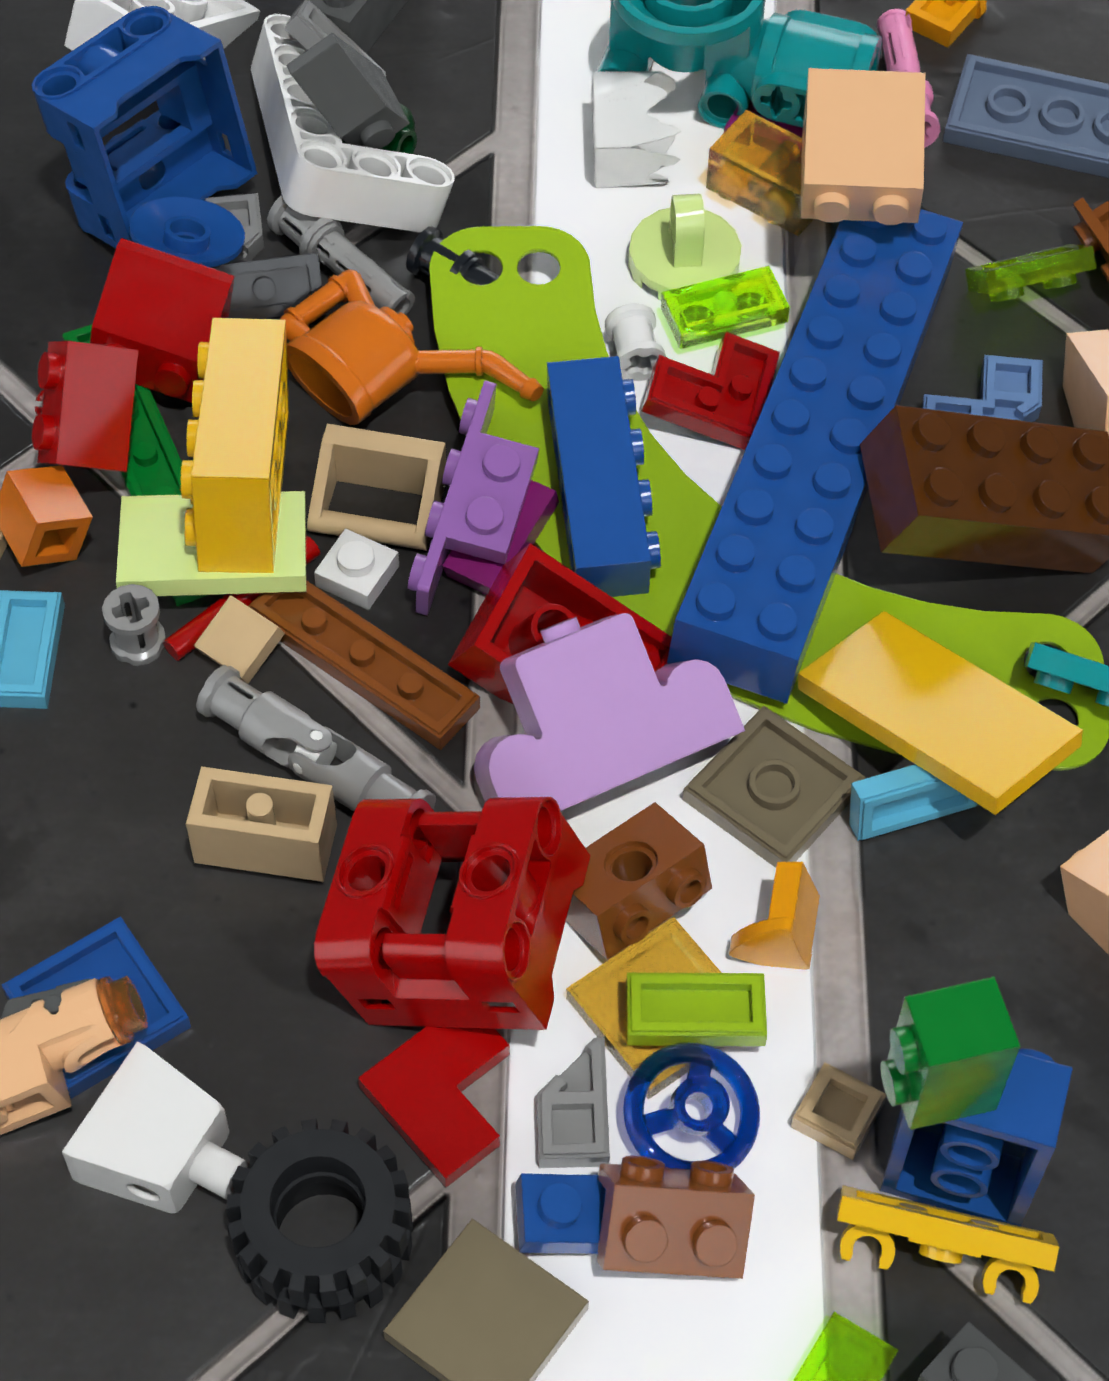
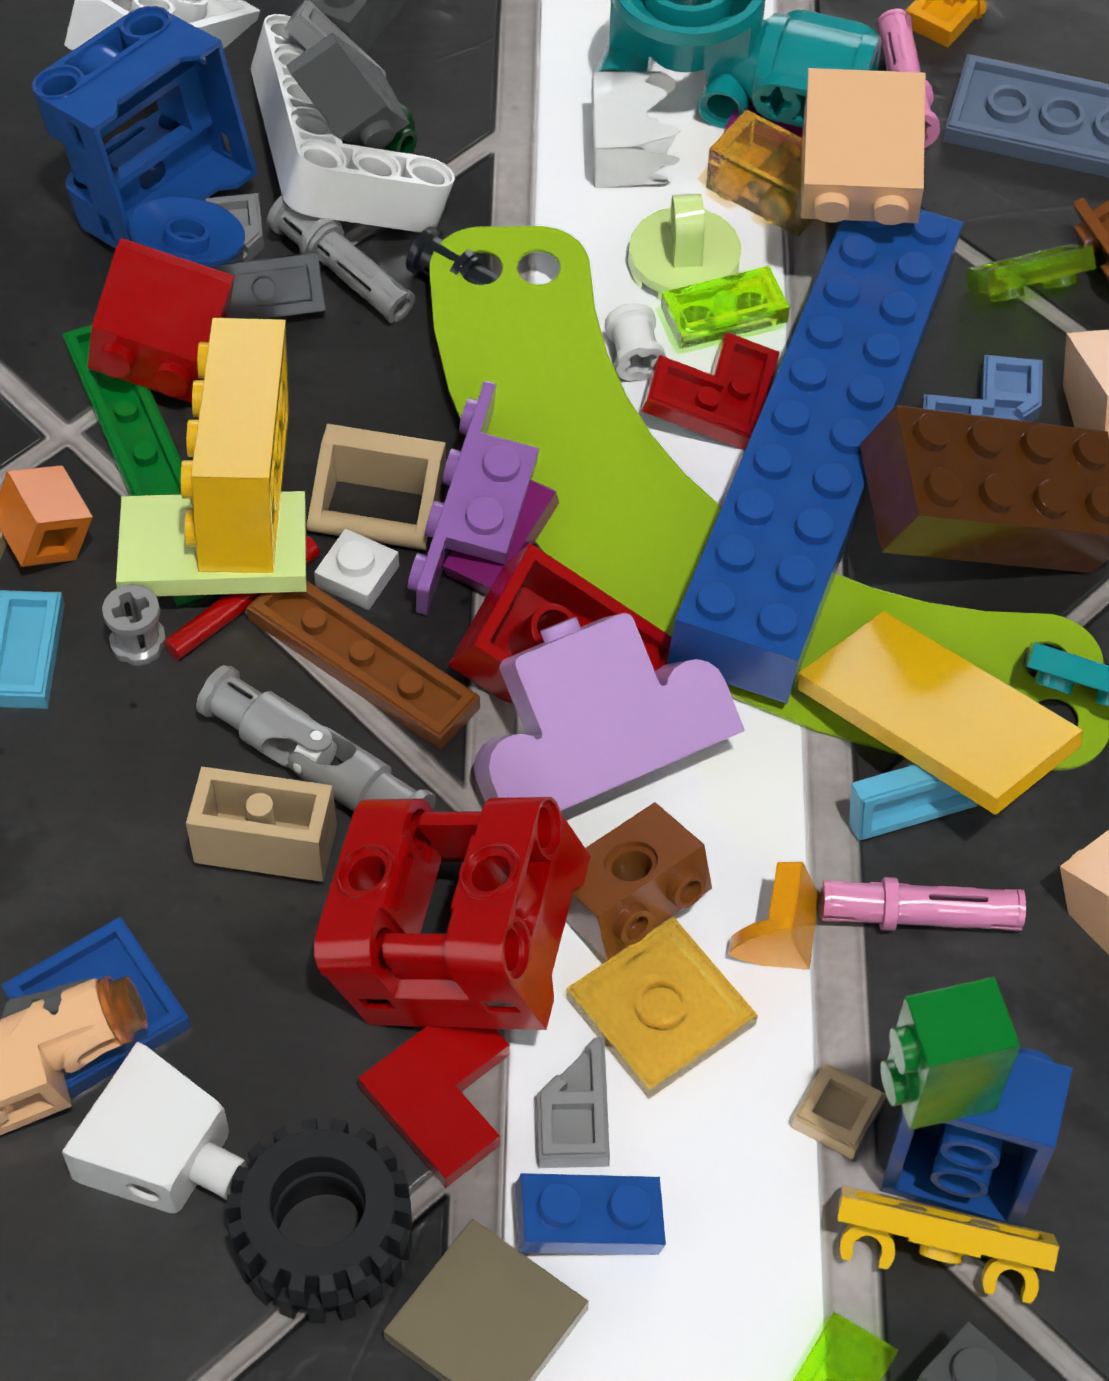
red brick [32,341,138,472] -> none
tan tile [194,595,285,684] -> none
orange piece [279,269,544,425] -> none
blue brick [547,356,661,597] -> none
dark orange bracket [597,1156,755,1279] -> none
clear blue piece [623,1043,760,1169] -> none
lime tile [626,972,767,1046] -> none
dark tan tile [683,706,866,868] -> none
none -> bright pink pin [820,877,1026,931]

